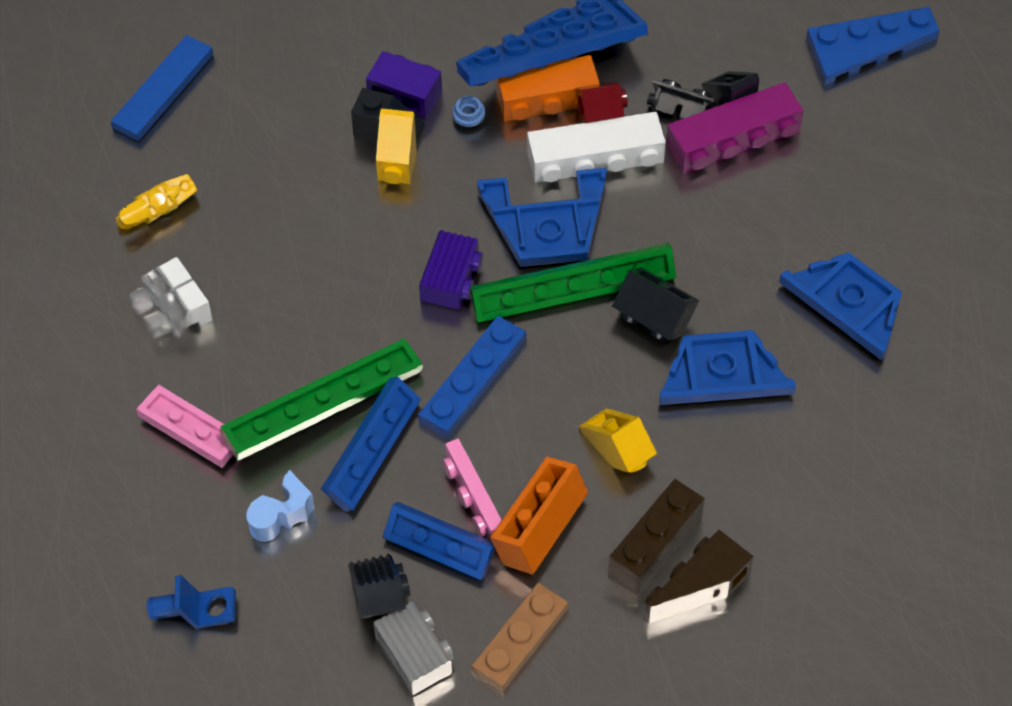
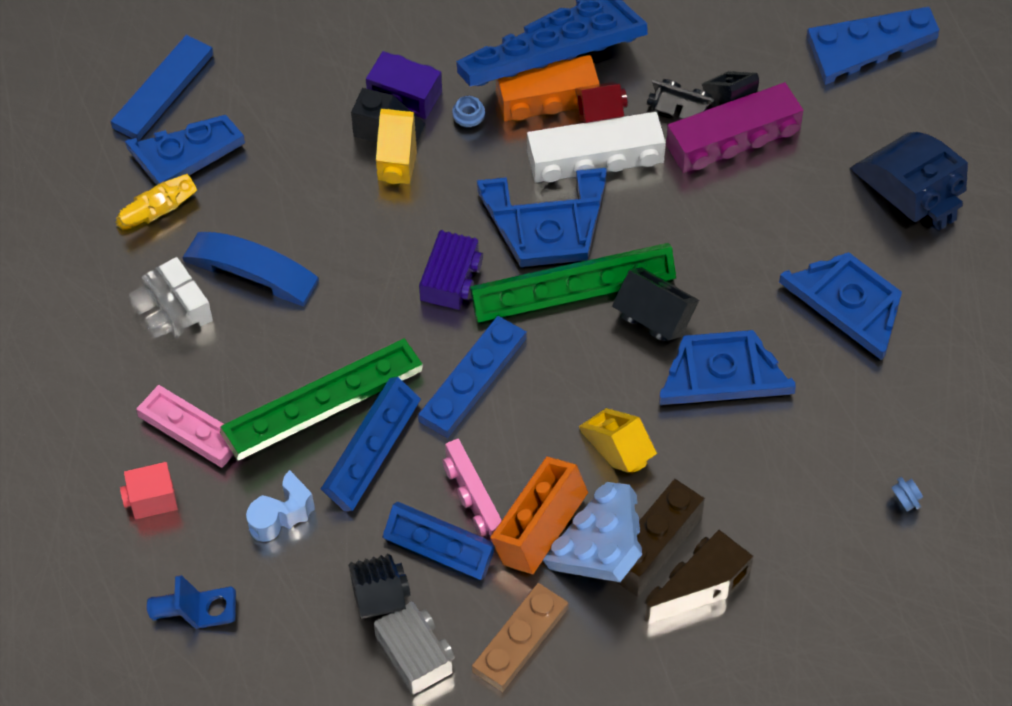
none -> coral brick [120,462,178,520]
none -> blue wing [125,115,245,185]
none -> blue slope [182,232,319,307]
none -> light blue plate [543,482,642,582]
none -> dark blue piece [850,132,968,230]
none -> medium blue plate [891,477,923,512]

